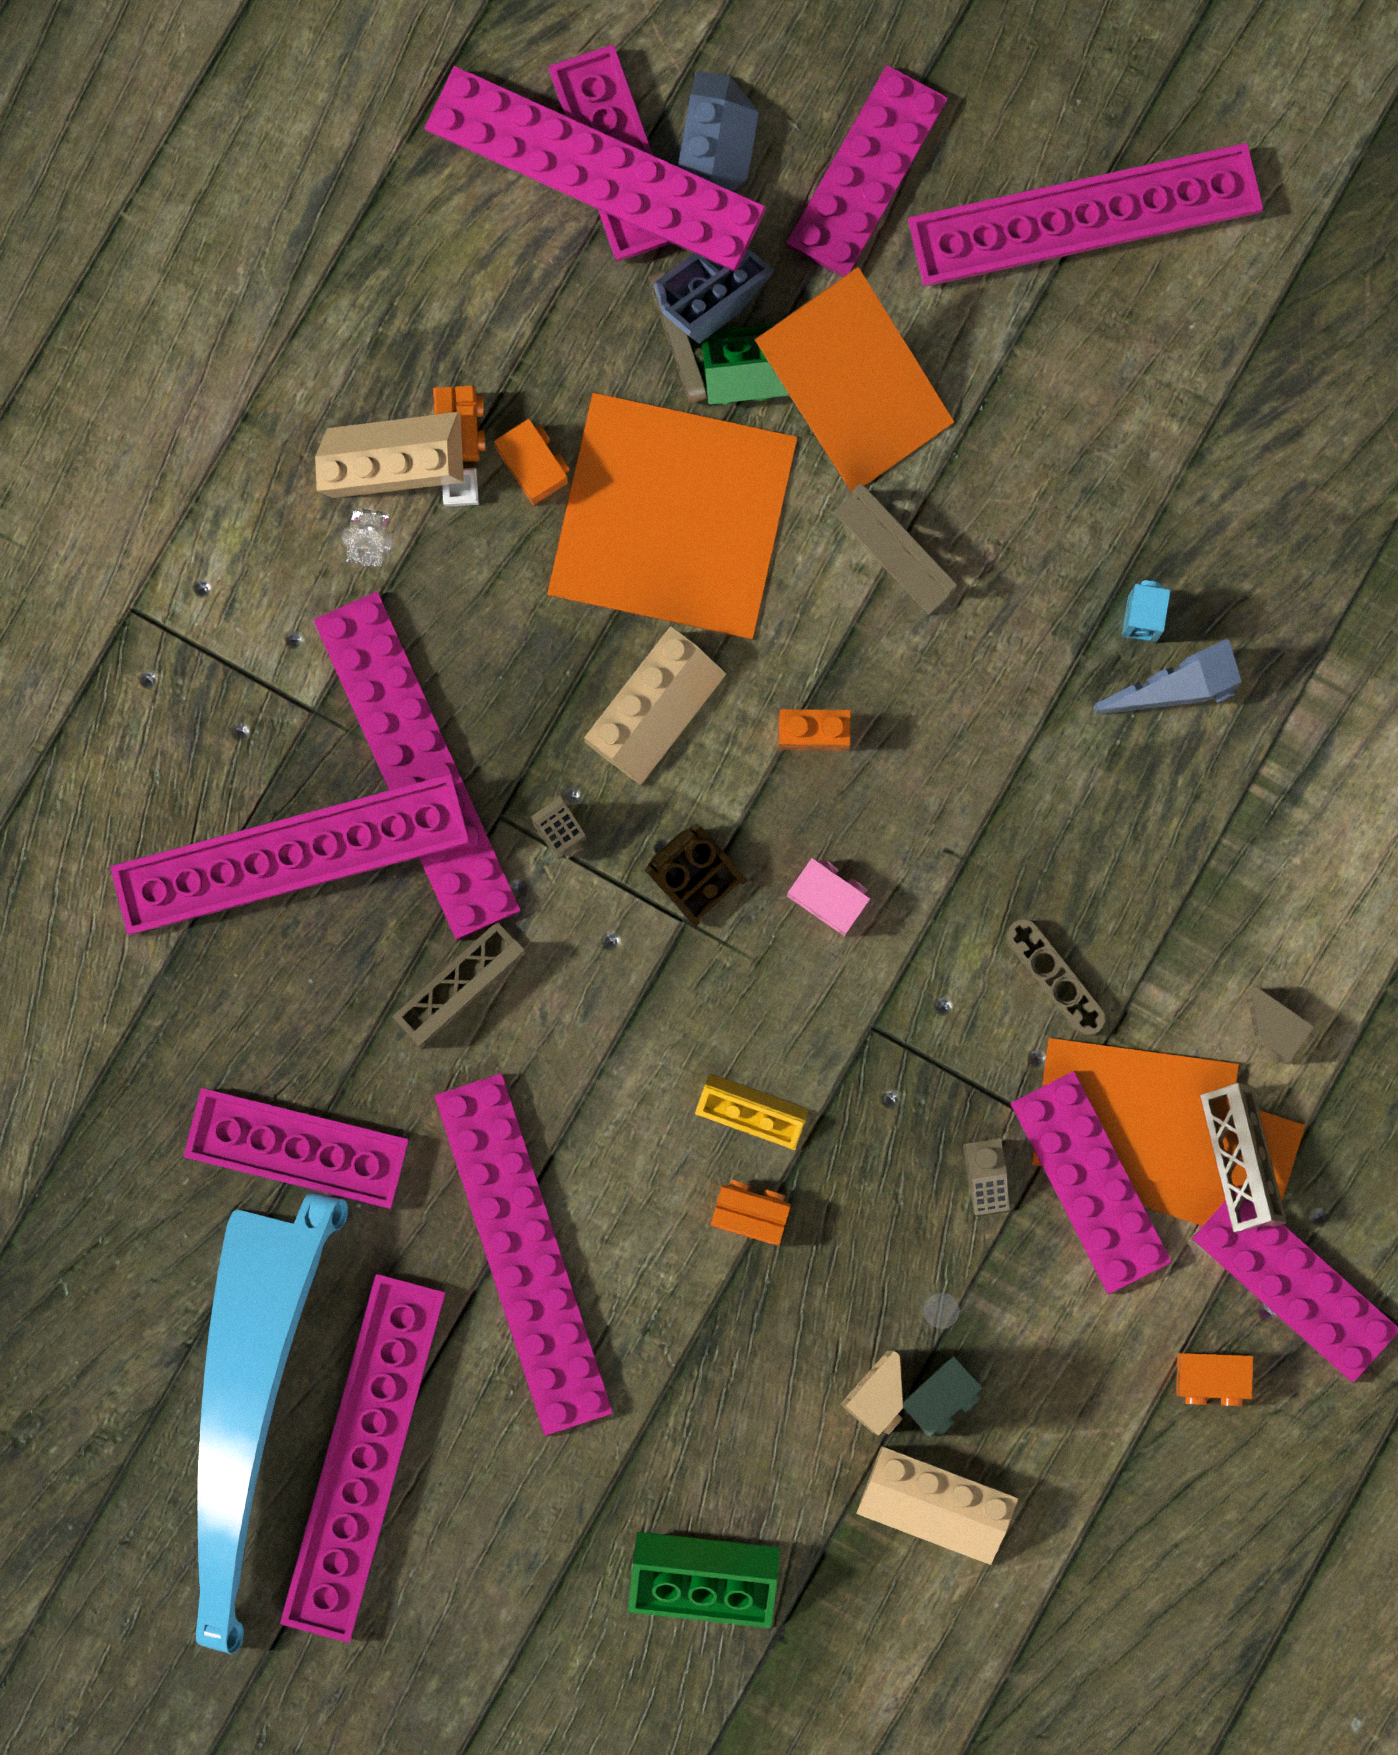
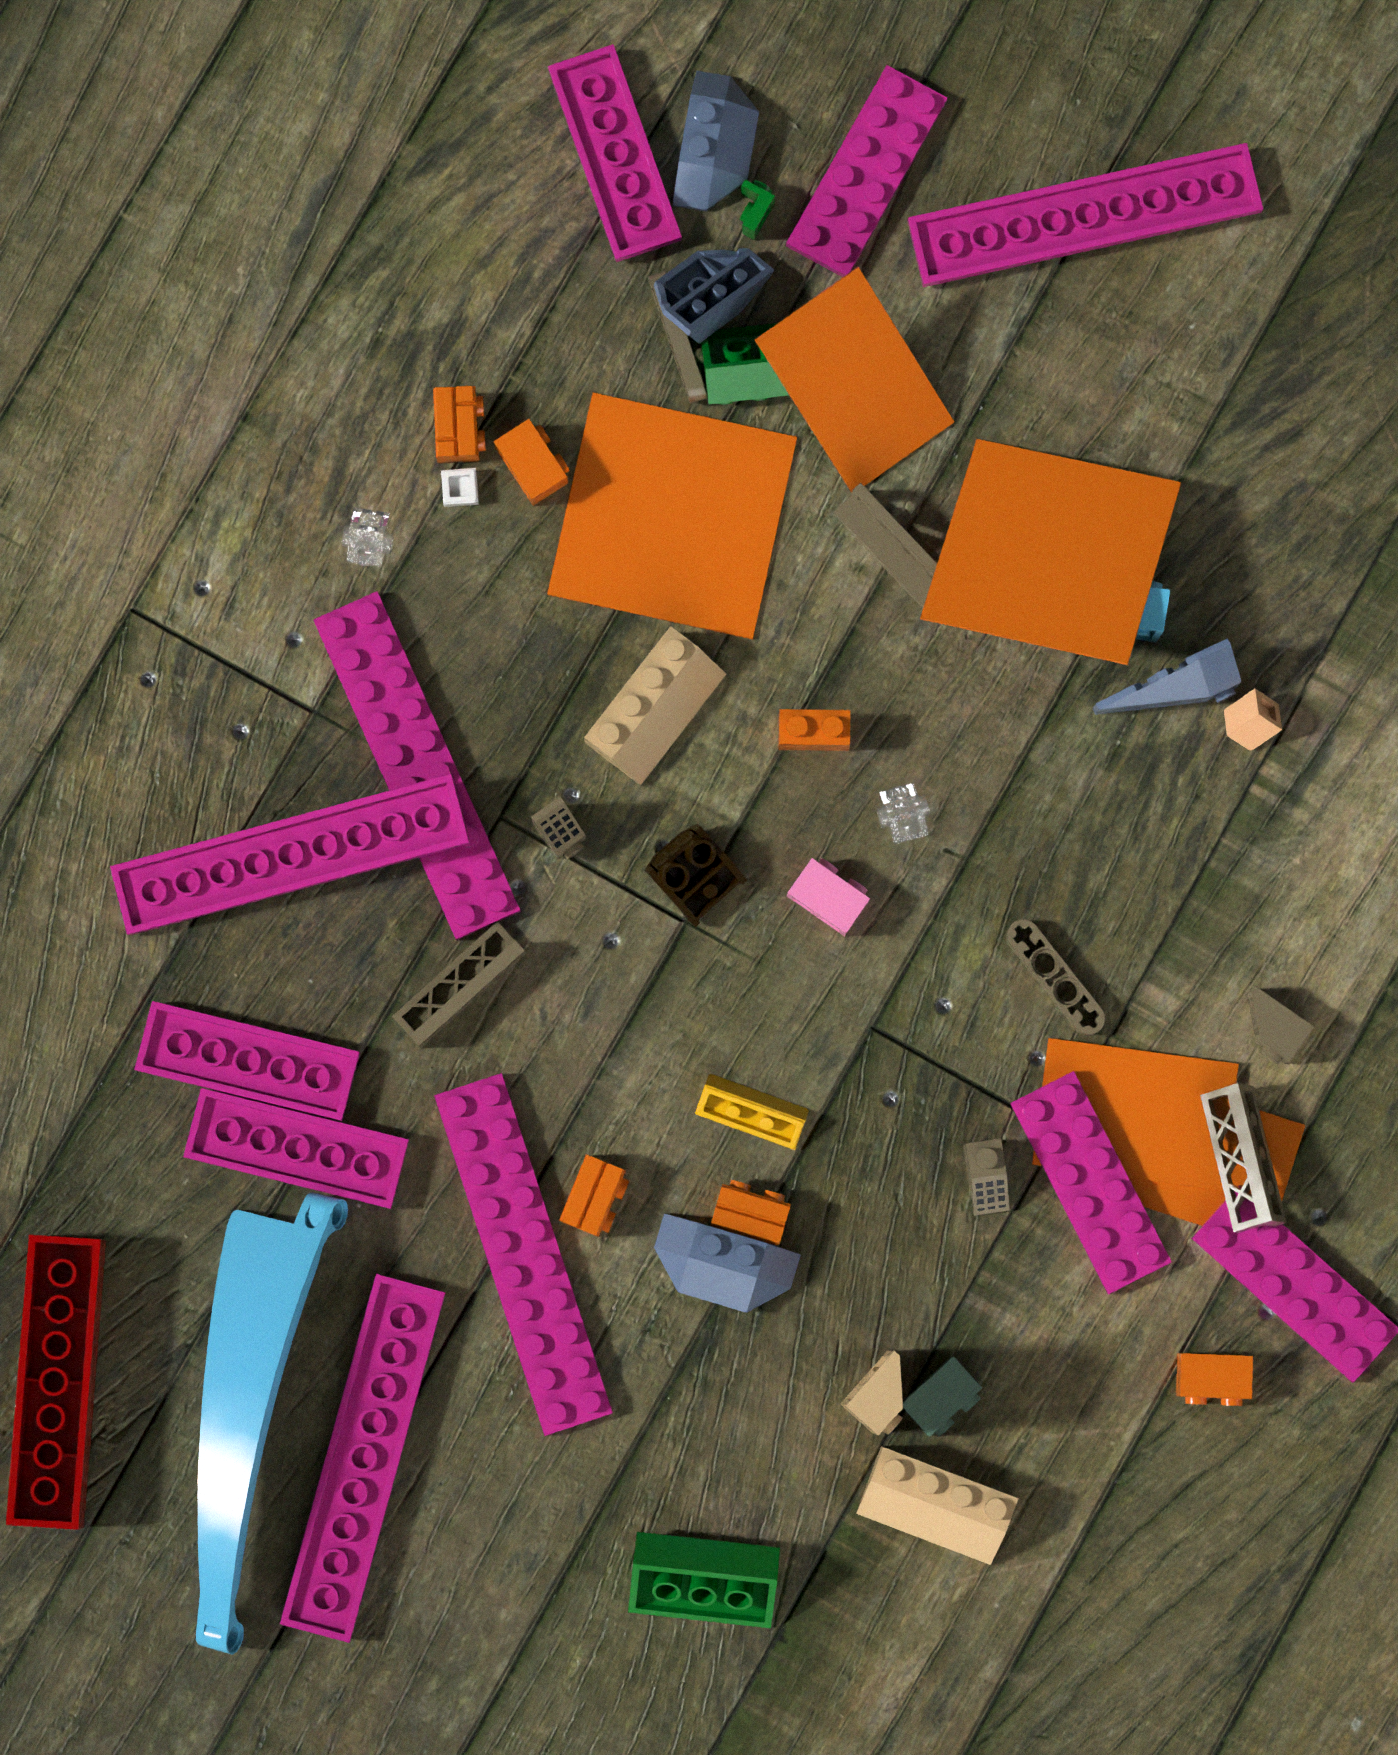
tan slope [315,412,464,498] -> none
dark pink plate [424,66,766,272] -> none
clear plate [923,1293,959,1329] -> none
none -> red brick [6,1235,106,1530]
none -> dark pink plate [134,1001,360,1121]
none -> orange brick [559,1154,630,1237]
none -> sand blue wedge [654,1214,801,1313]
none -> green bracket [740,180,775,240]
none -> clear brick [876,783,930,844]
none -> orange piece [920,439,1181,665]
none -> light nougat panel [1224,688,1282,750]

